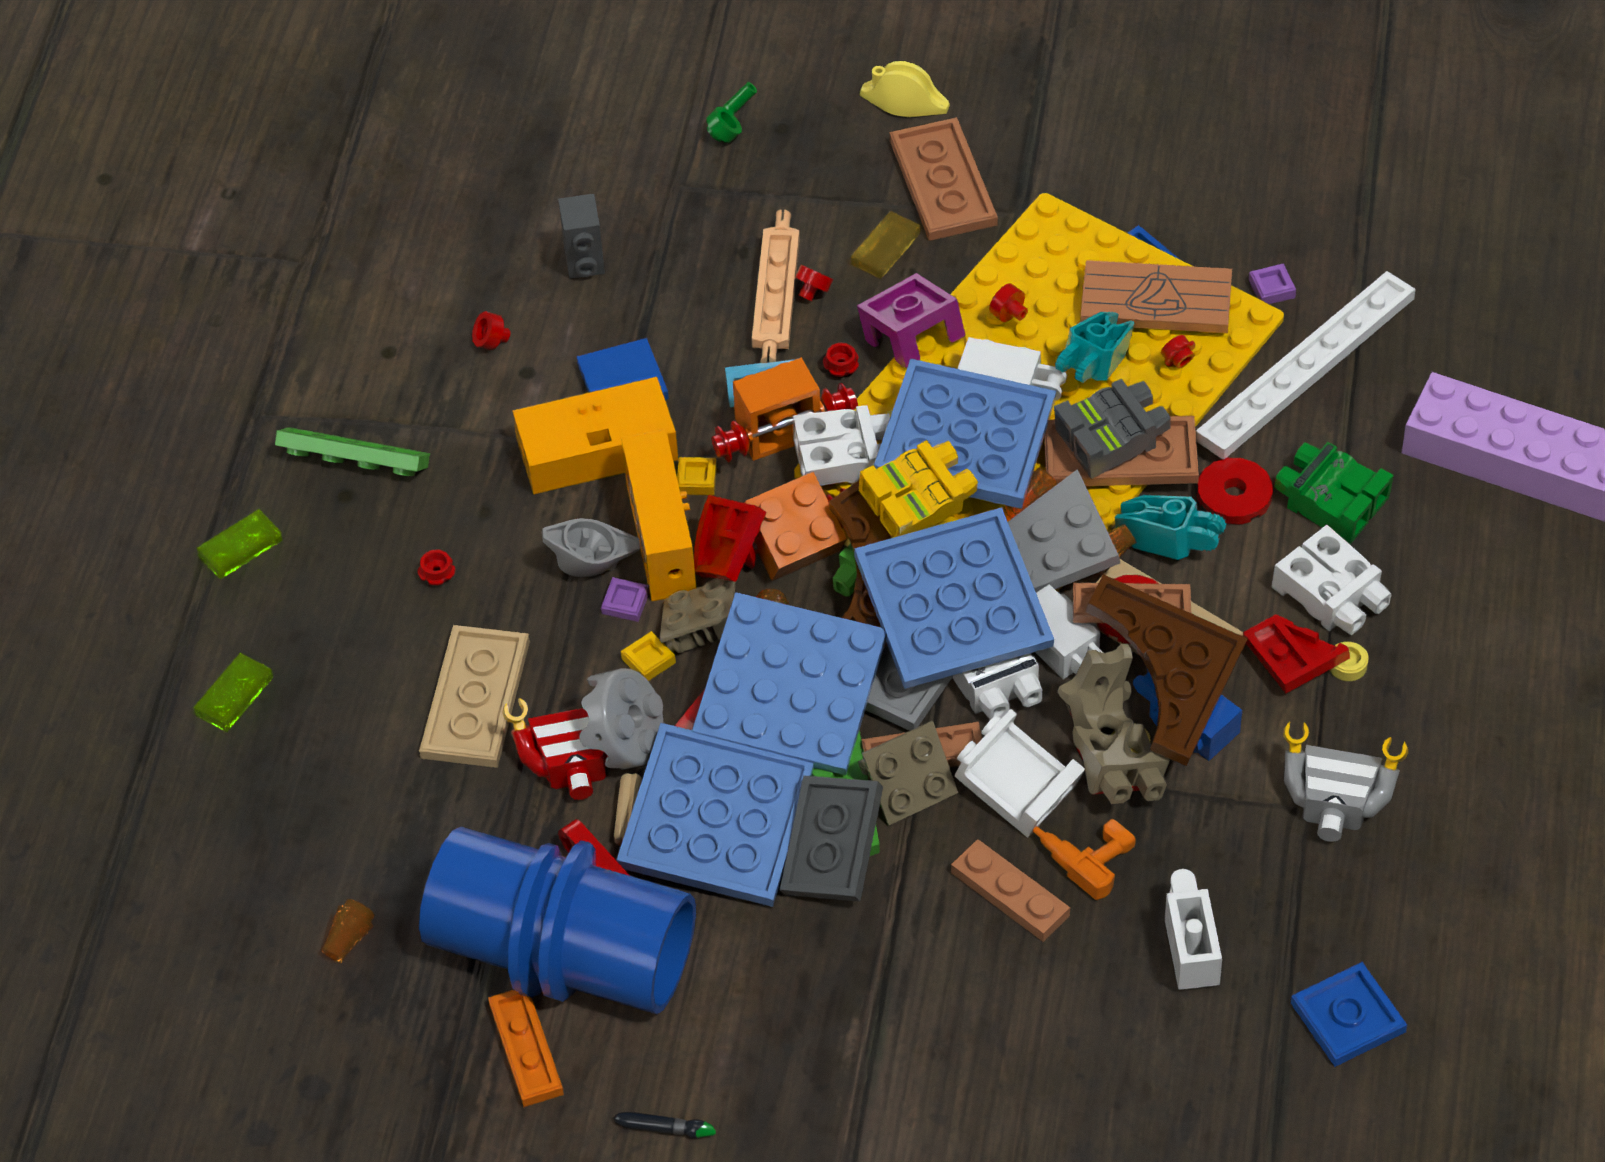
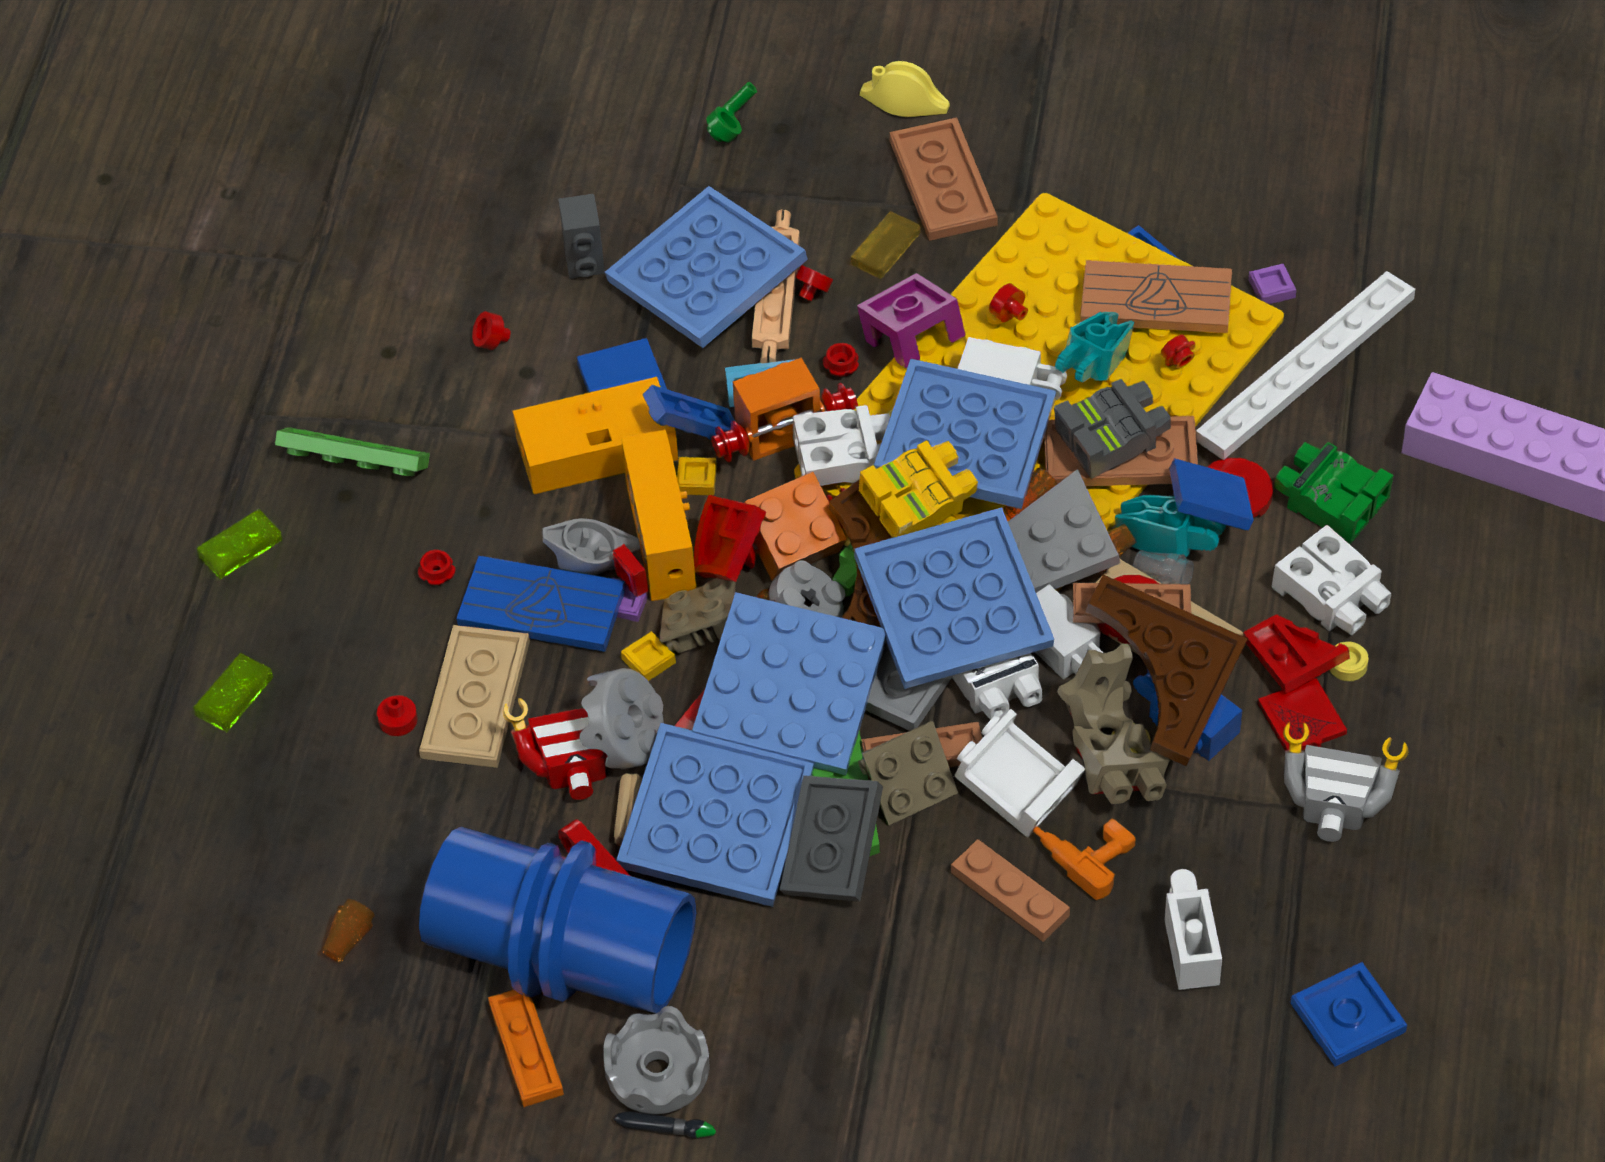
none -> red tile [377,695,418,736]
none -> blue tile [456,556,626,652]
none -> light grey plate [604,1006,710,1114]
none -> medium blue plate [605,186,808,348]
none -> red tile [613,544,649,597]
none -> blue plate [643,385,735,440]
none -> light grey plate [769,560,846,618]
none -> clear cone [1133,550,1194,584]
none -> blue tile [1169,458,1254,531]
none -> red piece [1258,678,1347,751]

